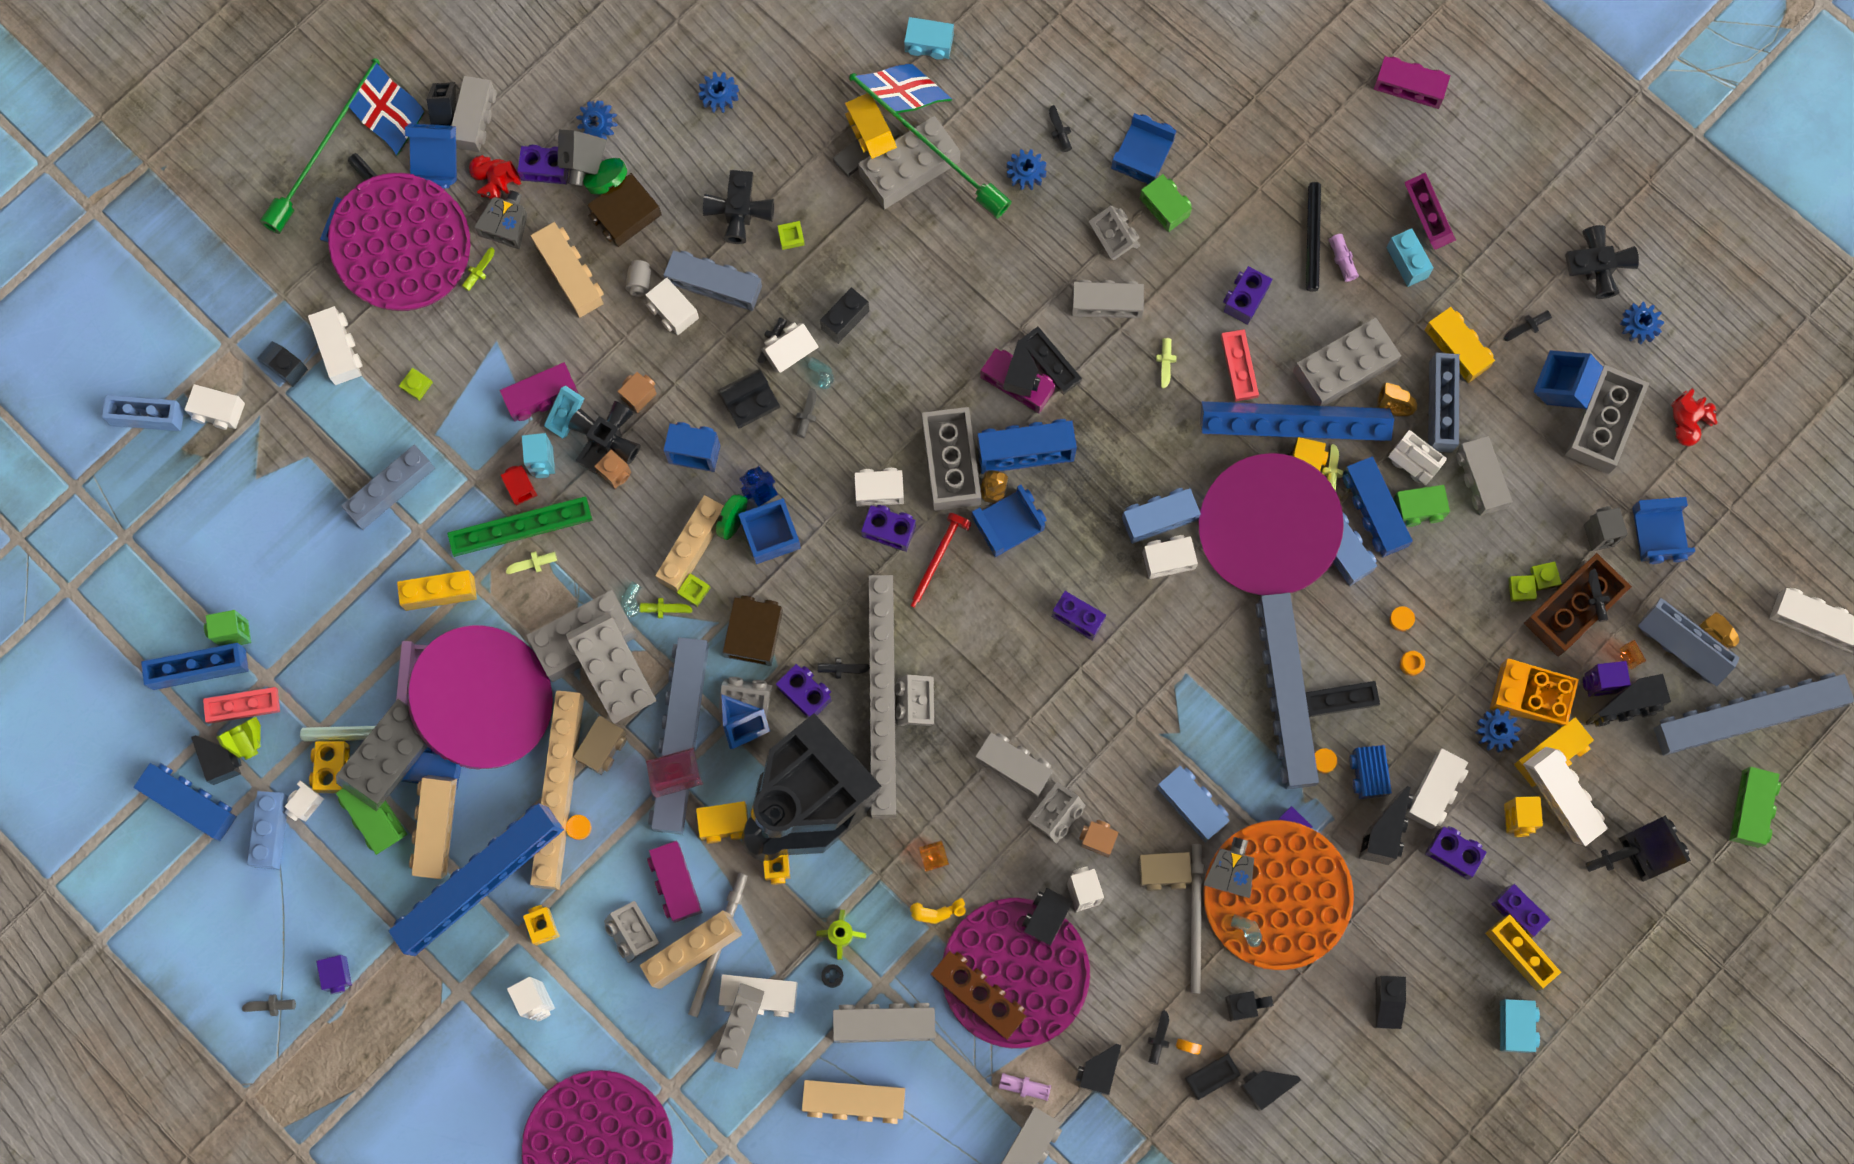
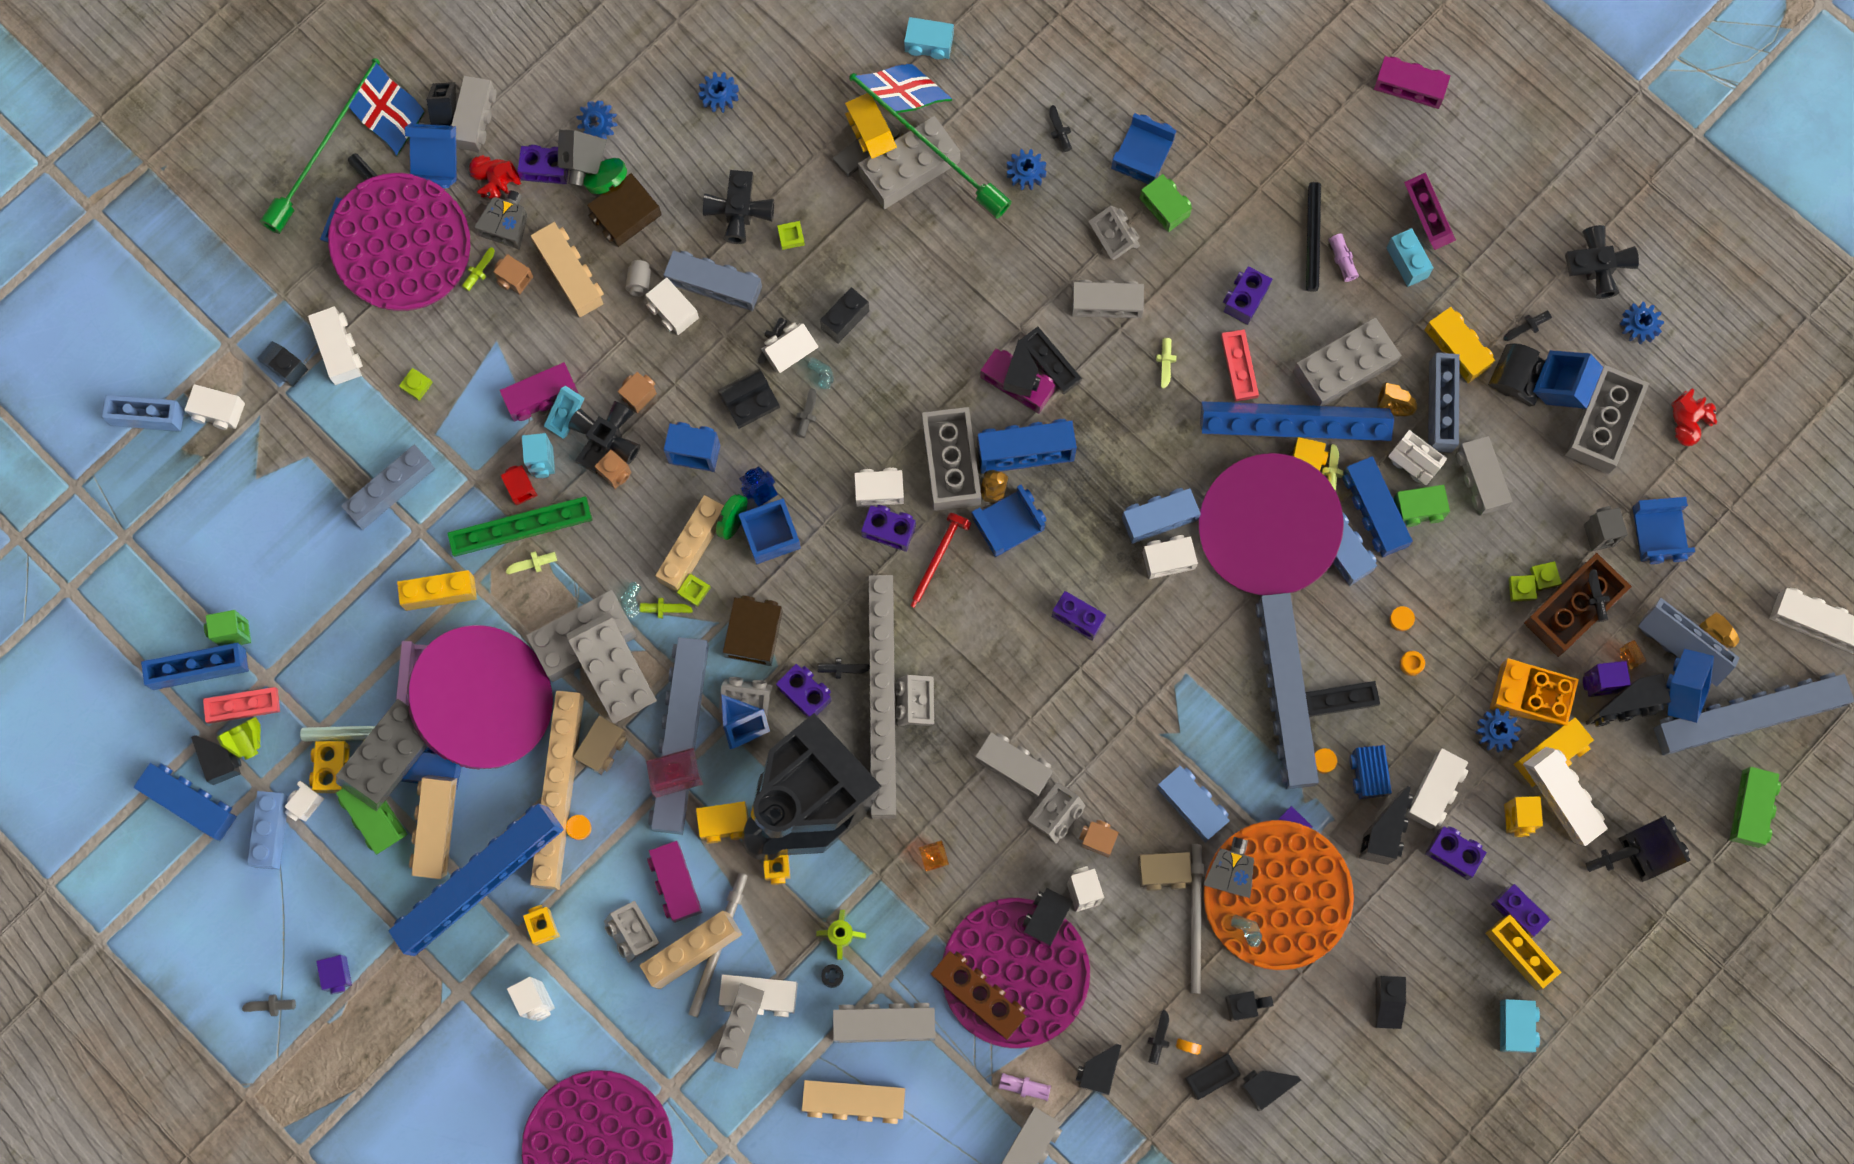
yellow arm [910,898,966,924] -> none
none -> medium nougat brick [494,254,533,295]
none -> black brick [1488,343,1545,407]
none -> blue piece [1667,649,1714,723]

